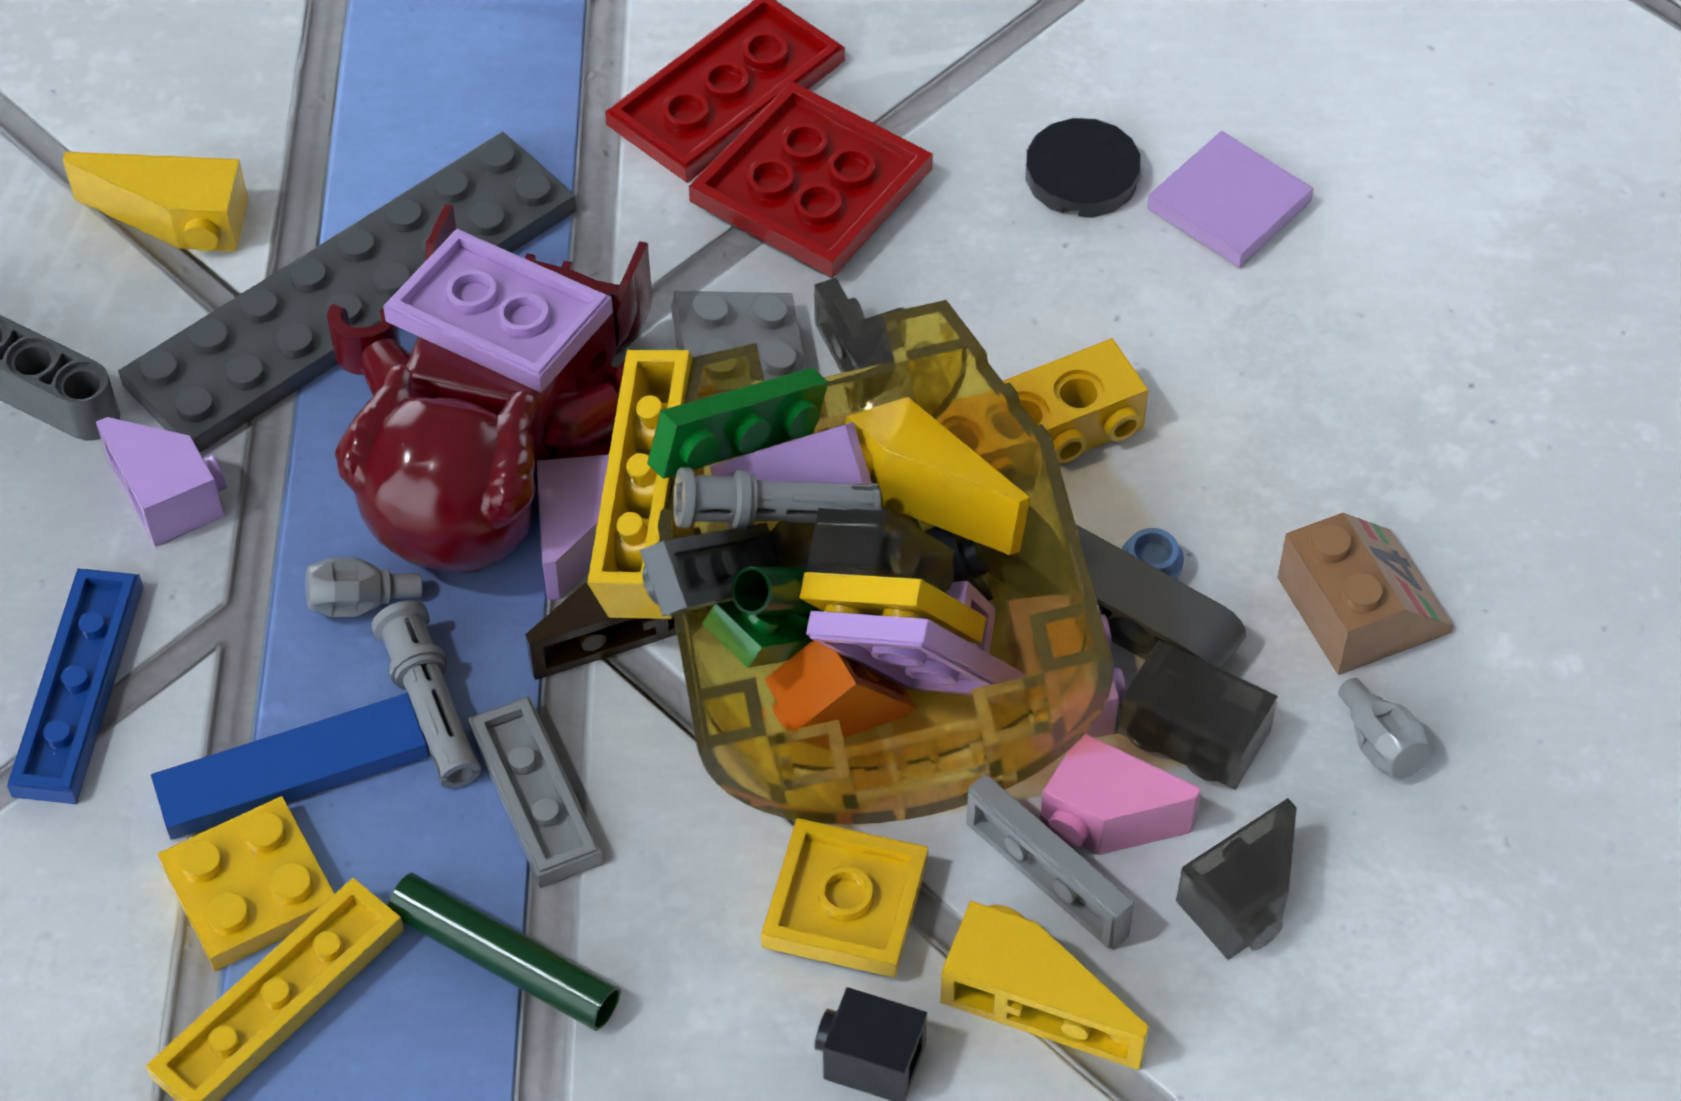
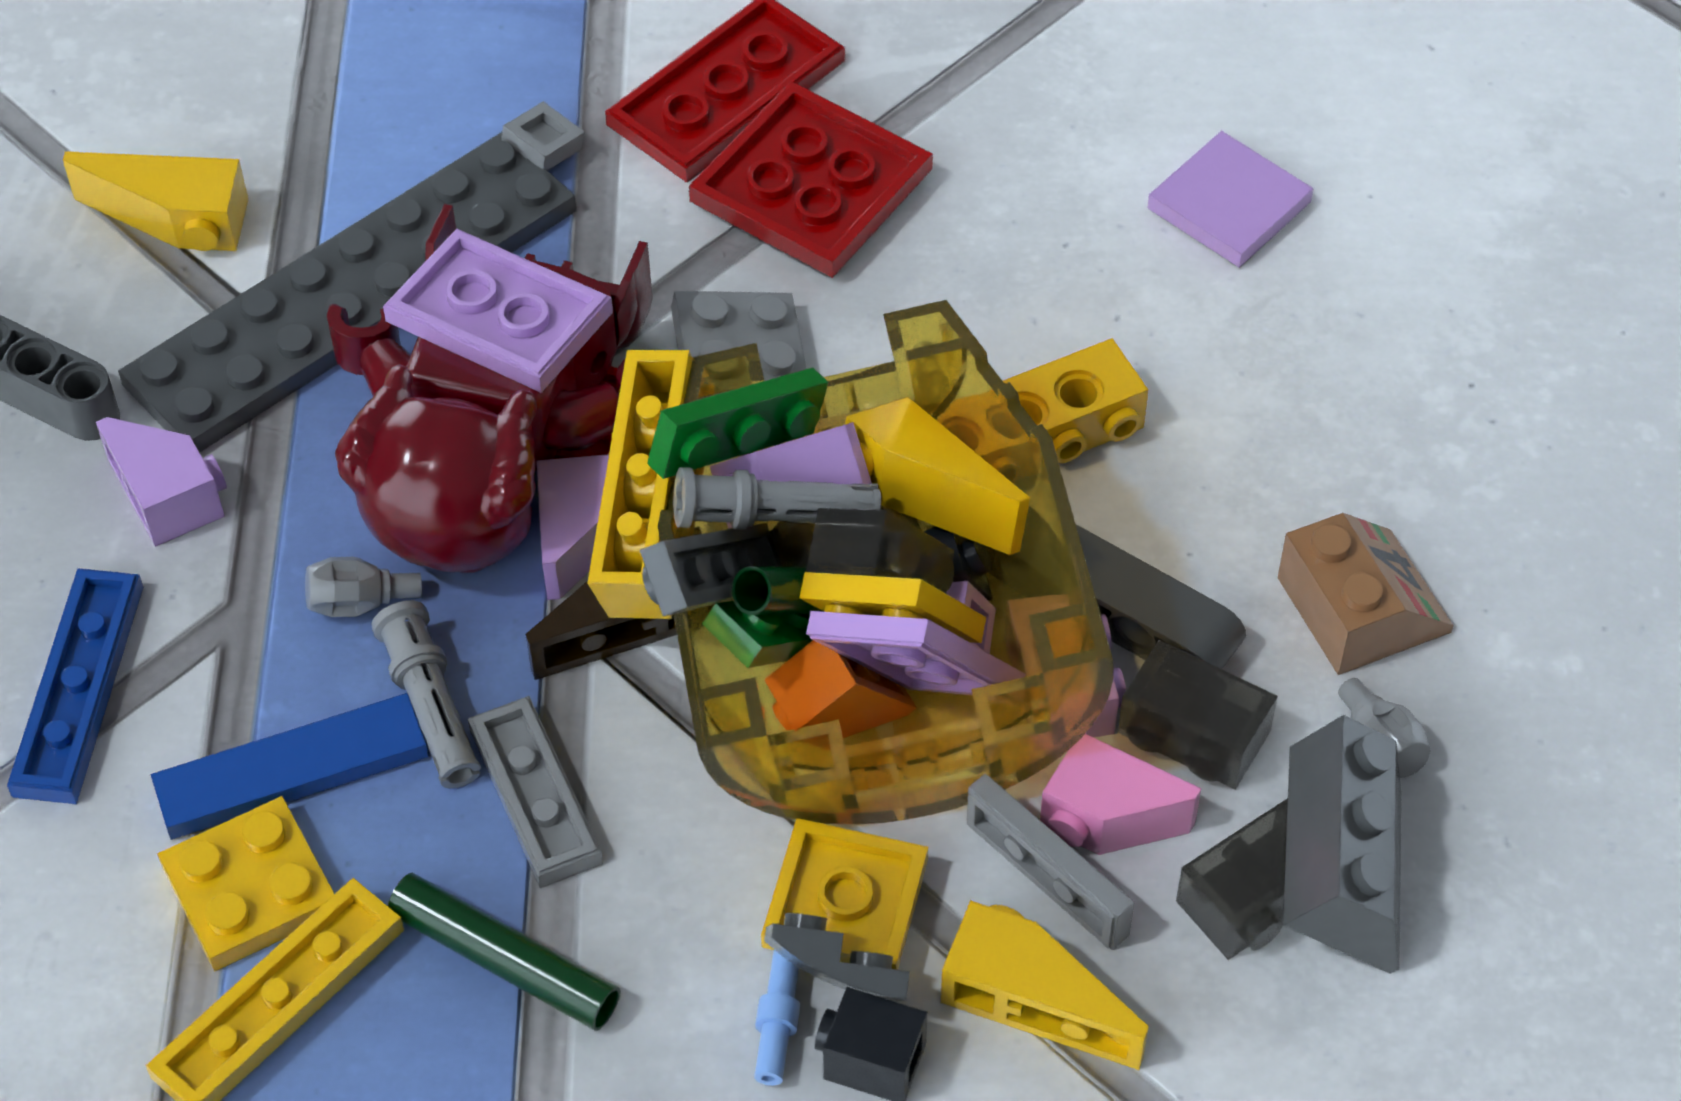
clear smoke slope [814,278,905,410] -> none
black tile [1025,118,1140,217] -> none
medium blue plate [1122,528,1184,580] -> none
none -> light grey plate [501,101,585,171]
none -> light blue bar [754,950,801,1085]
none -> dark grey slope [764,913,910,1002]
none -> dark grey slope [1283,715,1401,973]

